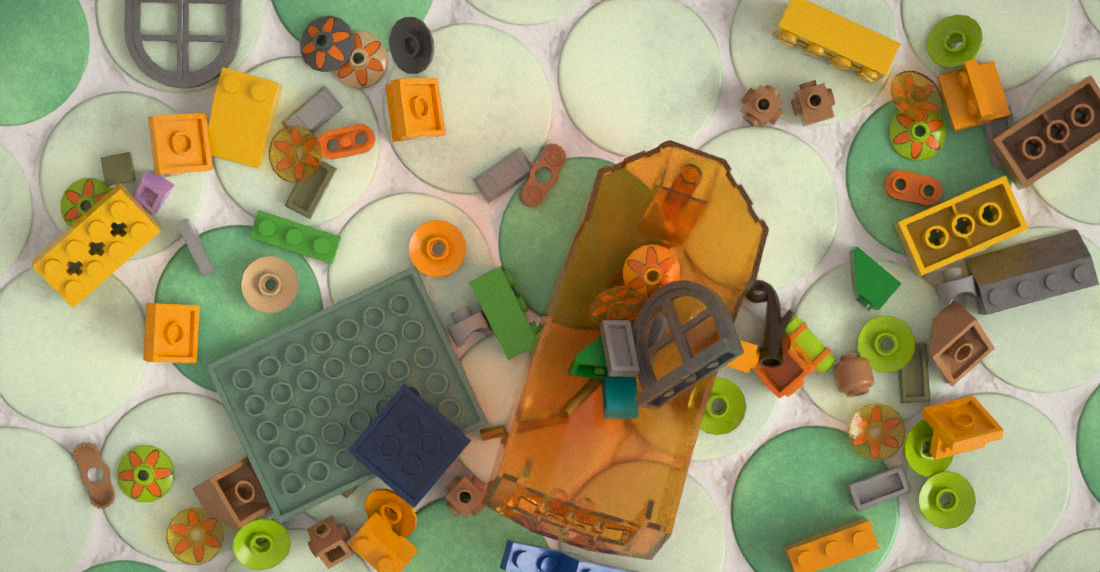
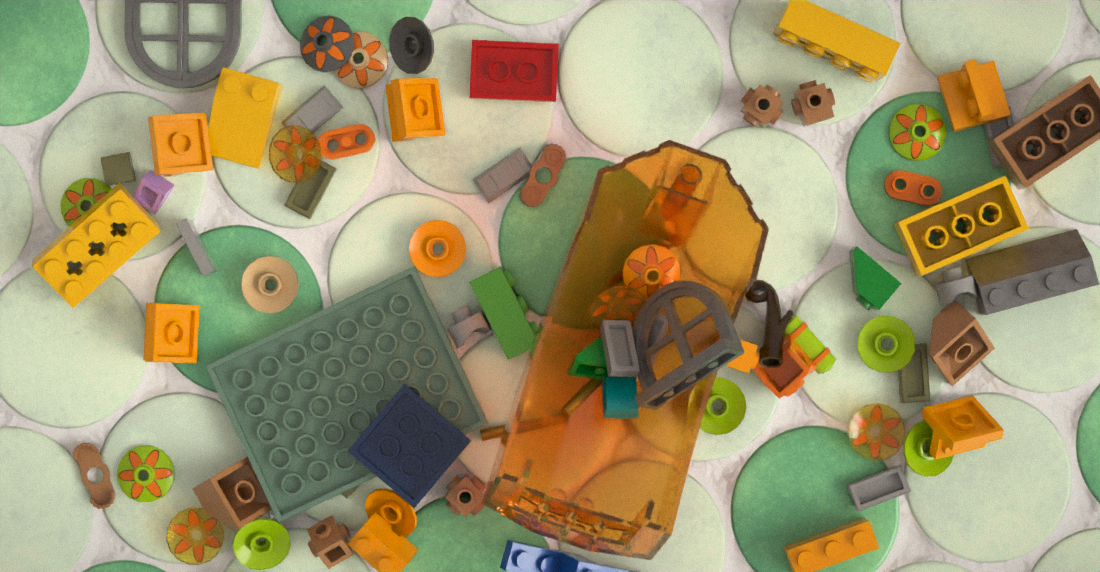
bright green plate [250,210,342,264] -> none
medium nougat head [833,353,874,397] -> none
clear yellow dish [891,71,943,122] -> none
lime dish [918,471,976,529] -> none
lime dish [927,14,983,69] -> none
none -> red plate [469,40,559,102]

